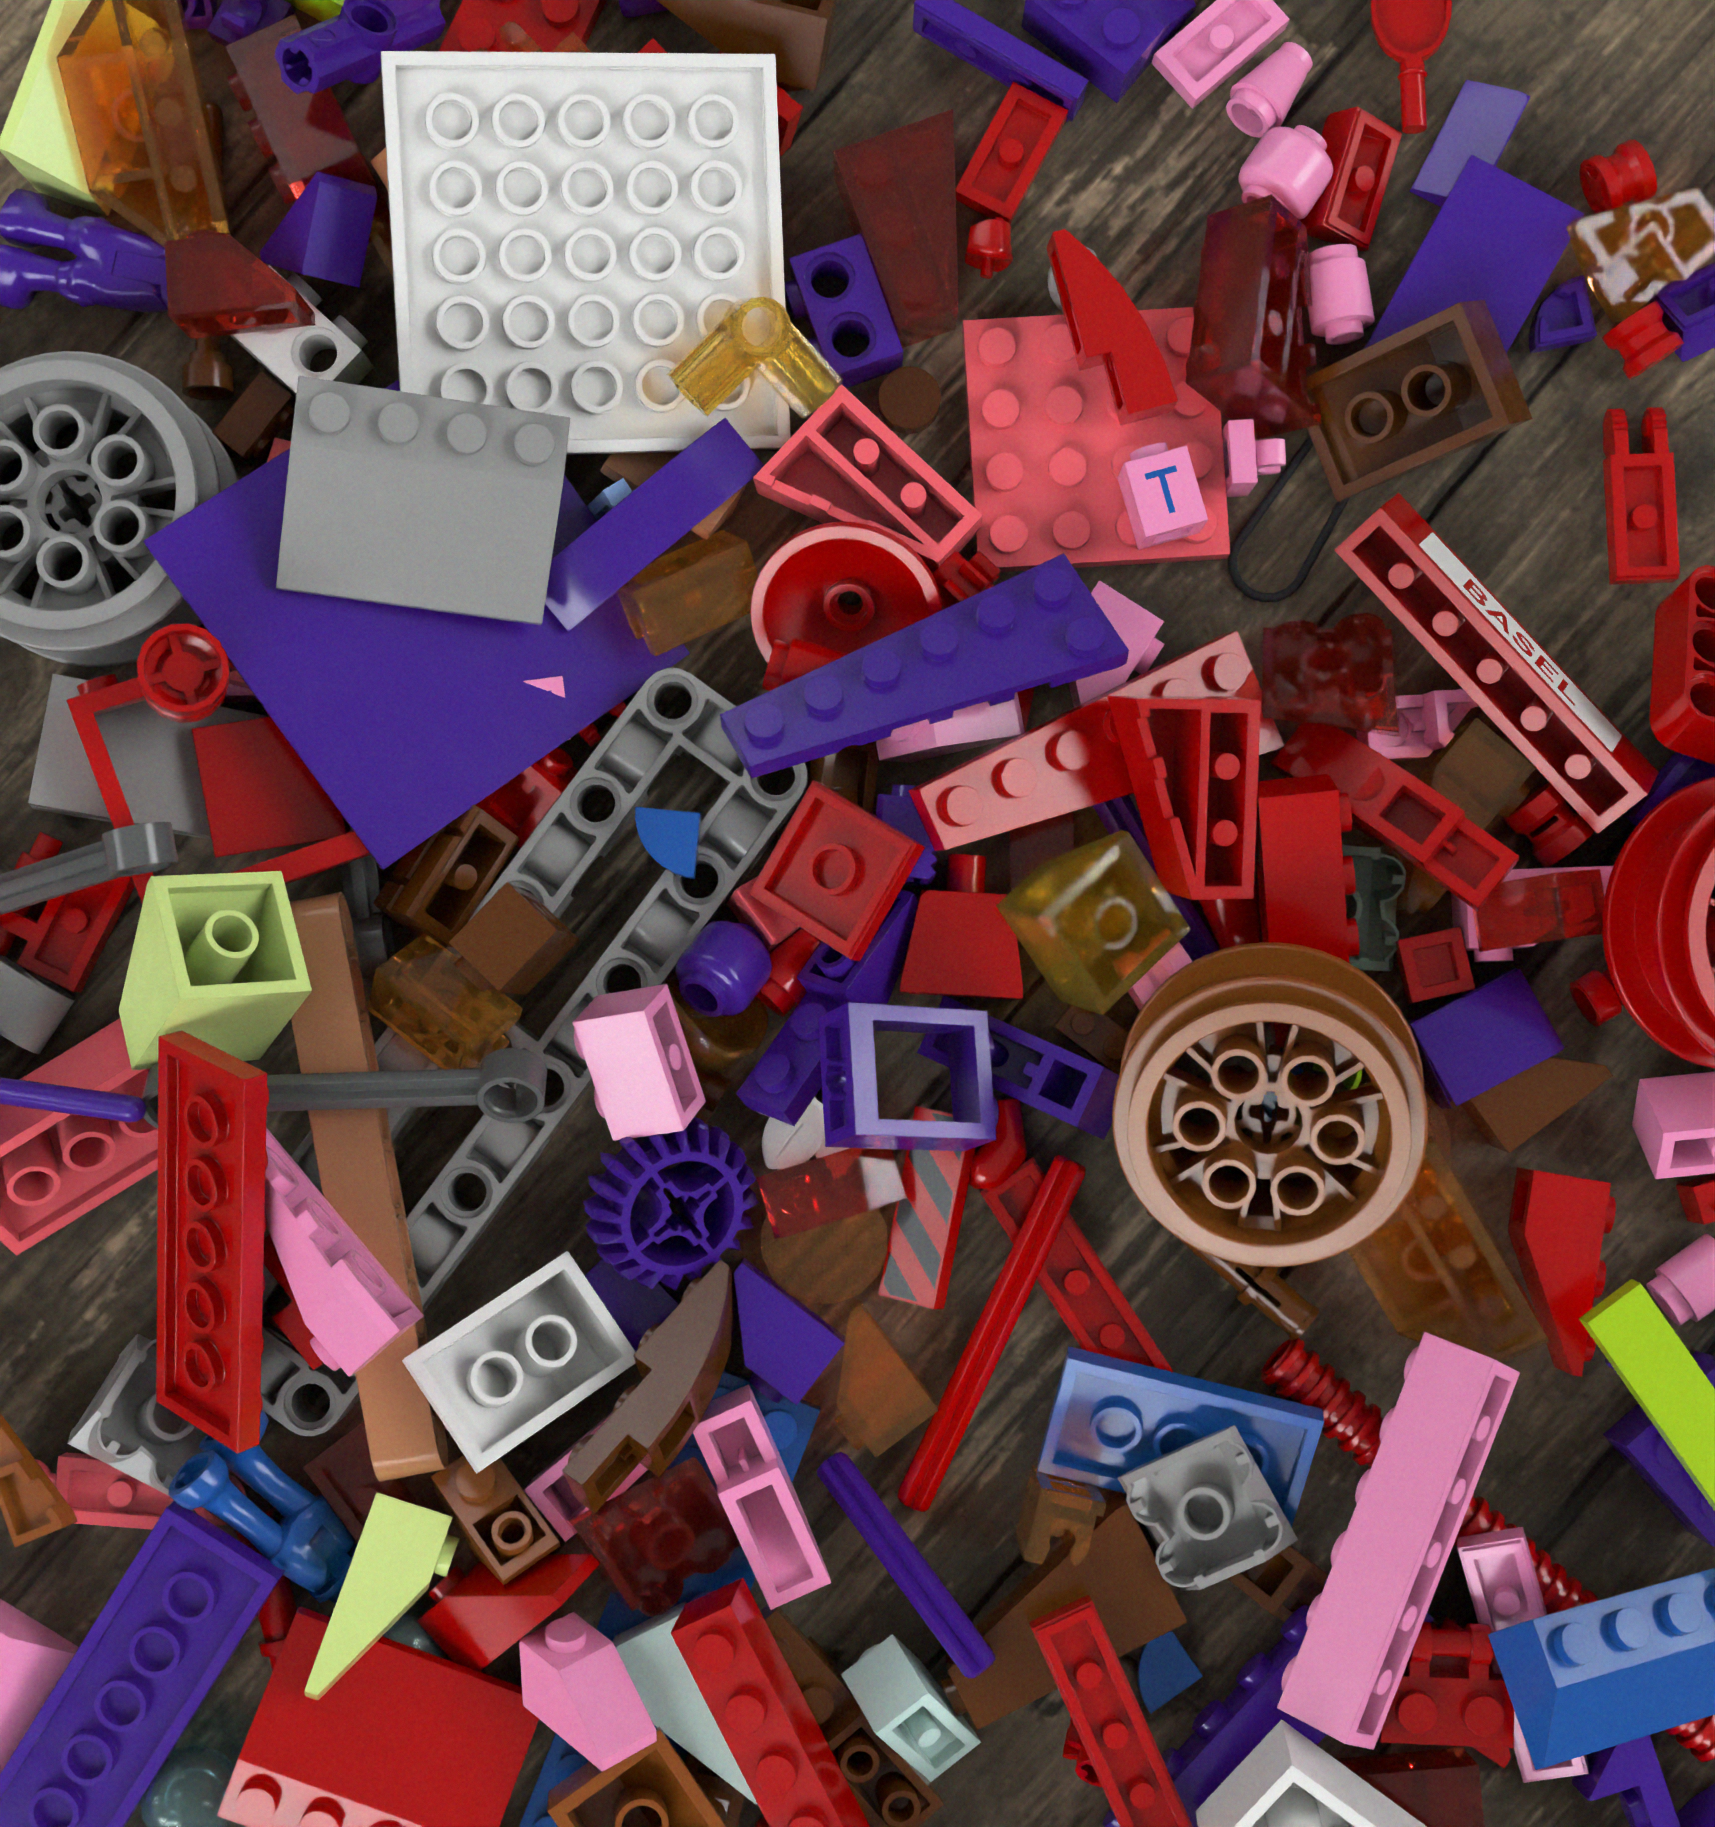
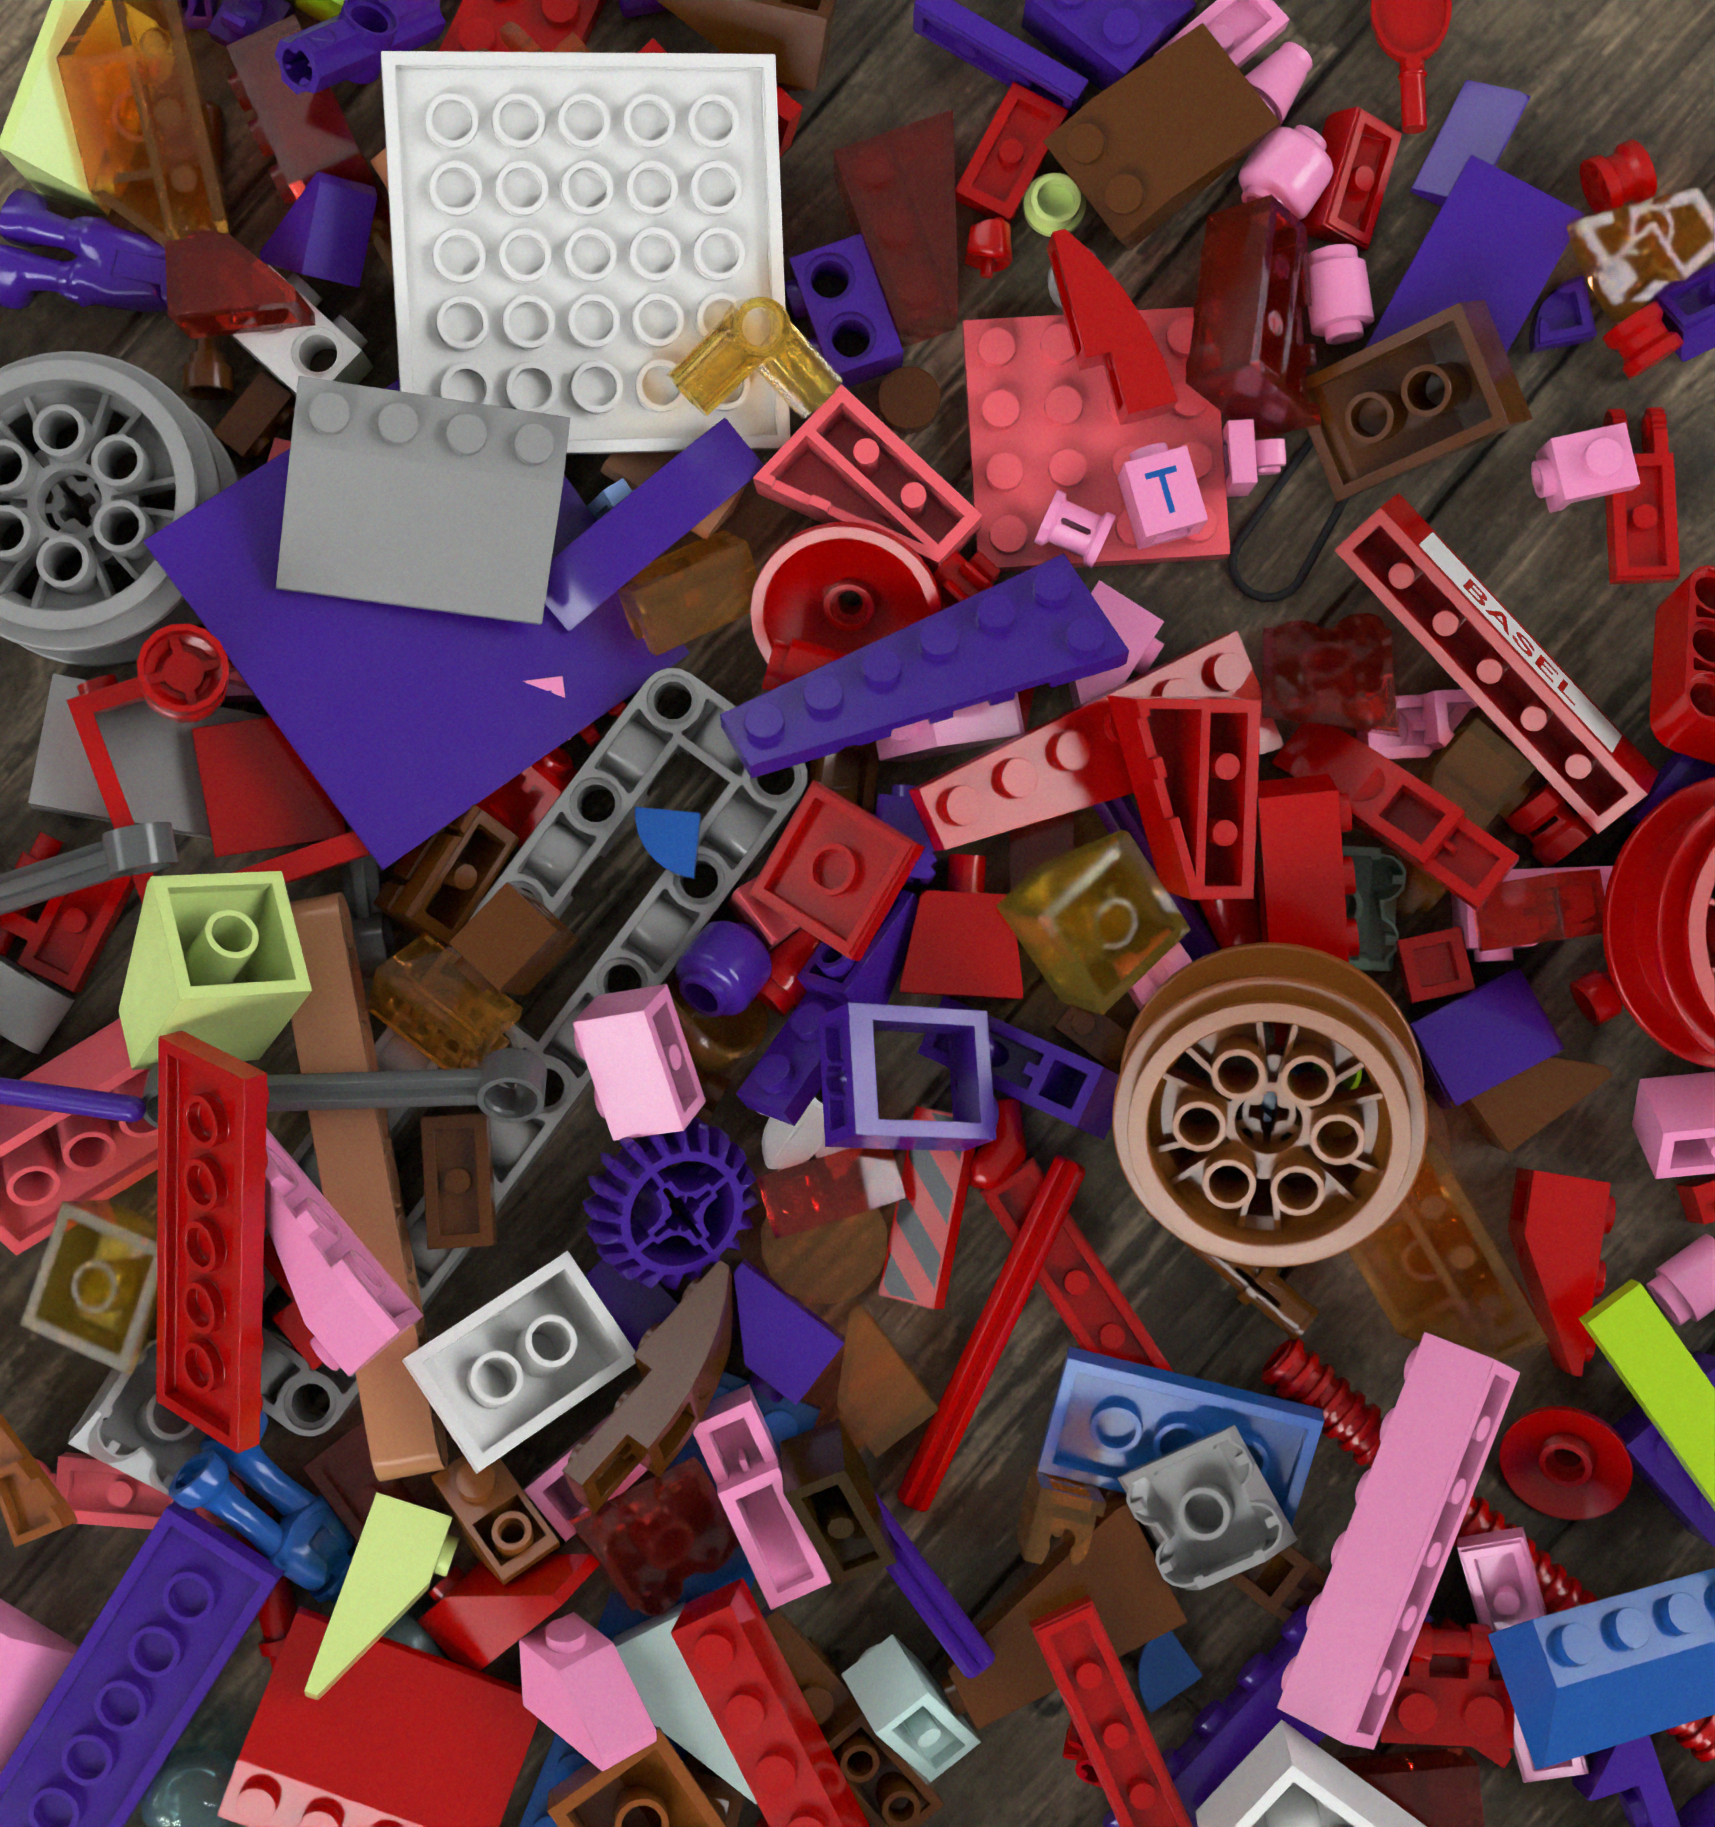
none -> clear yellow slope [20,1200,157,1374]
none -> reddish brown plate [420,1113,497,1250]
none -> dark brown slope [780,1419,897,1585]
none -> yellowish green plate [1023,173,1086,237]
none -> bright pink bush [1034,489,1116,568]
none -> reddish brown slope [1043,23,1281,250]
none -> red dish [1499,1406,1633,1520]
none -> bright pink bracket [1531,422,1640,513]

